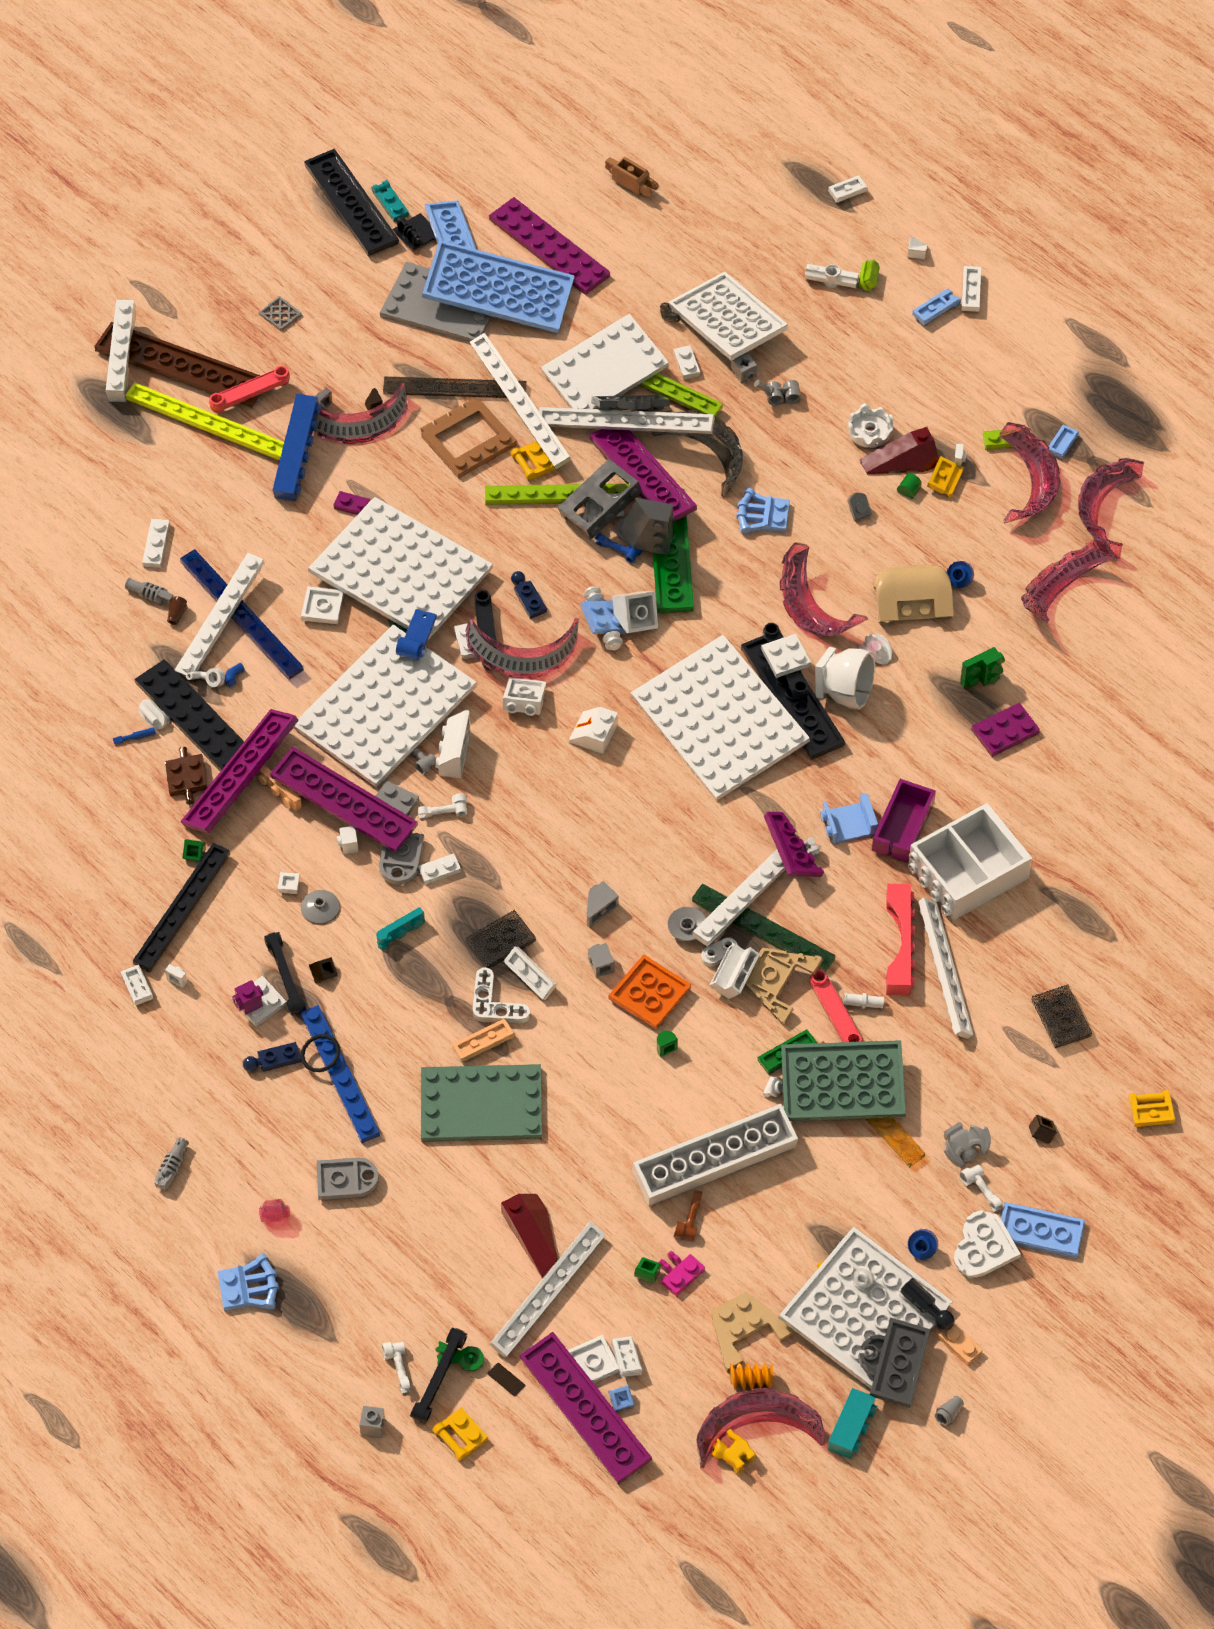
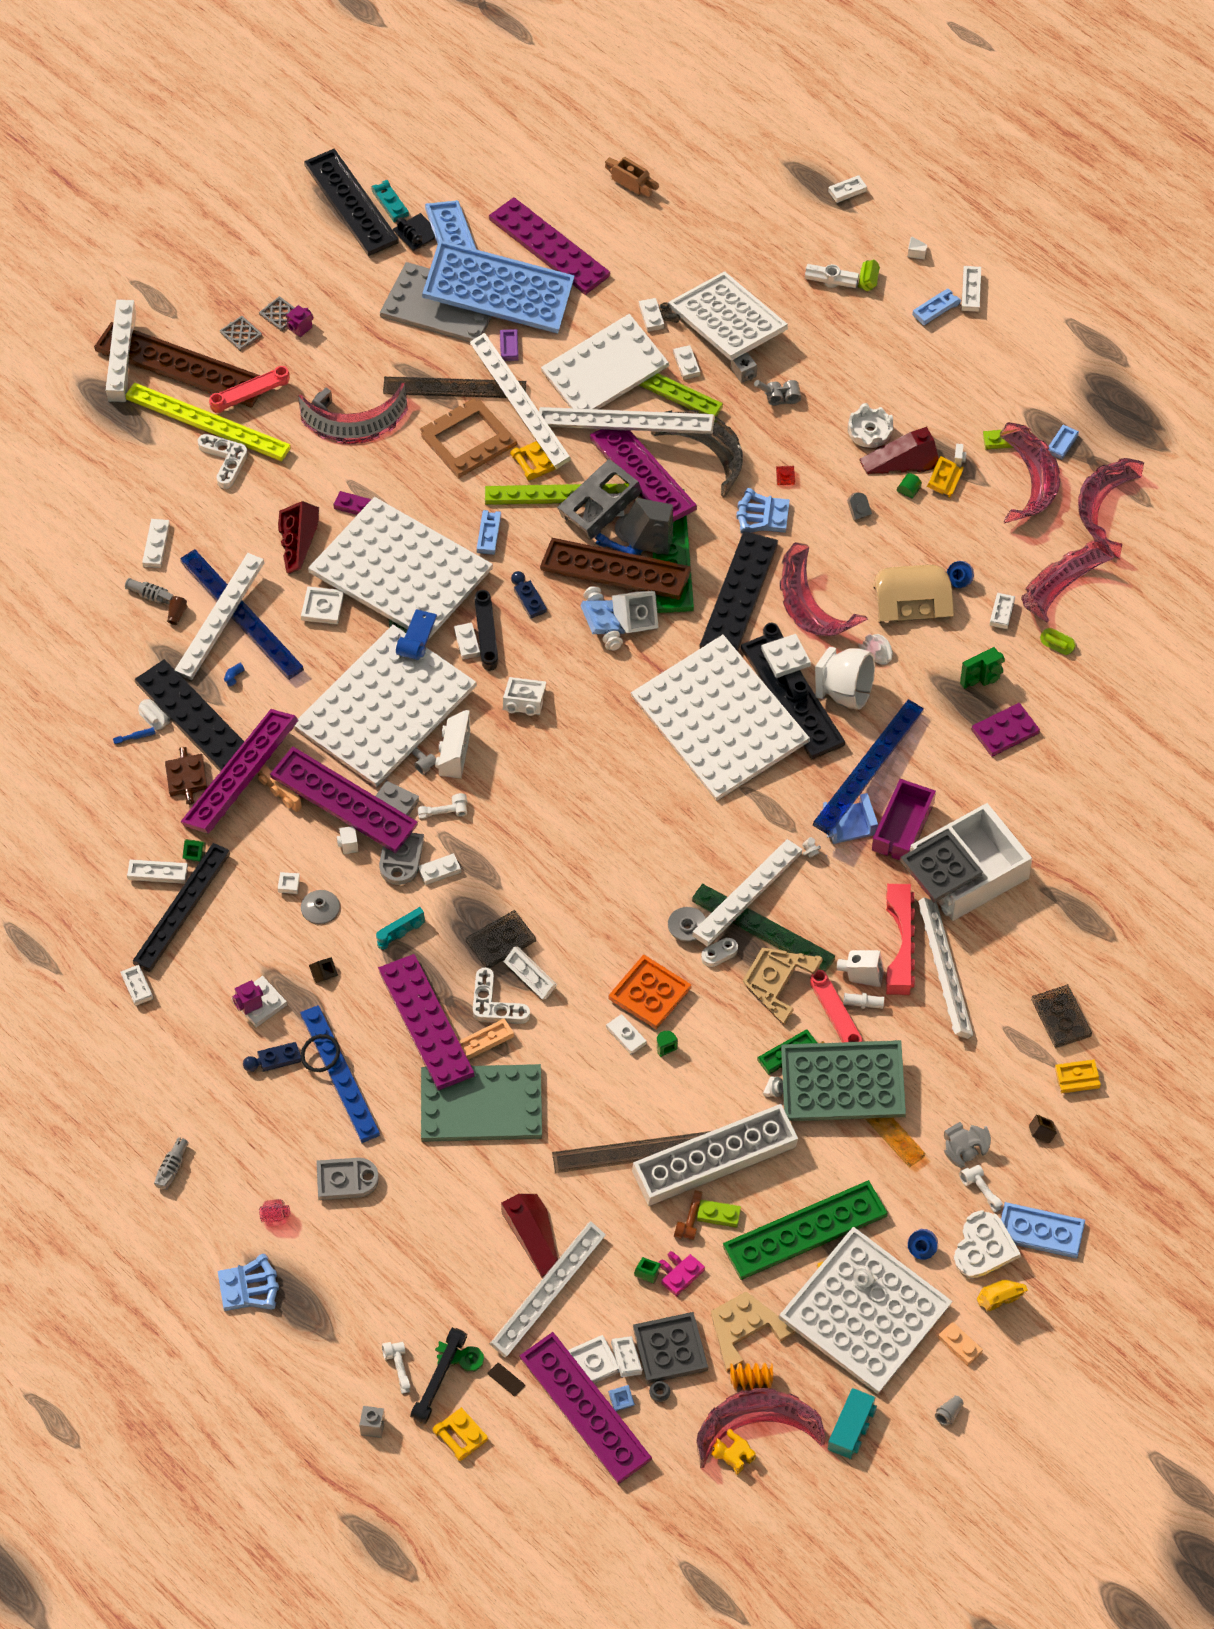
white plate [165,964,188,988] -> none
white plate [186,668,225,687] -> none
black piece [264,932,306,1015] -> none
blue brick [272,393,321,501] -> none
dark brown slope [365,388,383,416] -> none
windscreen [465,618,579,679] -> none
white slope [569,707,618,754] -> none
light grey slope [587,881,619,928] -> none
light grey brick [588,943,614,978] -> none
dark grey plate [591,395,670,411] -> none
white piece [709,944,760,999] -> none
magenta wing [764,812,824,877] -> none
dark grey plate [858,1317,931,1408] -> none
black piece [900,1278,955,1331] -> none
yellow plate [1128,1090,1175,1127] -> none
none -> white plate [127,860,188,884]
none -> white beam [198,434,248,489]
none -> light grey window [219,316,262,351]
none -> dark red wedge [278,501,319,574]
none -> magenta brick [286,305,314,338]
none -> magenta plate [378,954,475,1091]
none -> light blue plate [477,510,501,555]
none -> medium lavender tile [500,329,519,361]
none -> reddish brown plate [540,538,691,600]
none -> clear smoke tile [552,1131,711,1173]
none -> white plate [606,1014,647,1055]
none -> dark grey plate [633,1312,708,1384]
none -> white plate [639,298,664,332]
none -> dark grey plate [649,1381,670,1402]
none -> lime plate [697,1200,741,1228]
none -> black plate [700,531,778,652]
none -> green plate [723,1180,888,1280]
none -> clear red plate [776,466,795,485]
none -> clear blue plate [812,699,924,835]
none -> white torso [837,950,884,987]
none -> dark grey plate [900,830,983,903]
none -> yellow slope [977,1280,1028,1312]
none -> white plate [989,593,1015,629]
none -> lime piece [1040,628,1076,655]
none -> yellow plate [1055,1059,1101,1094]

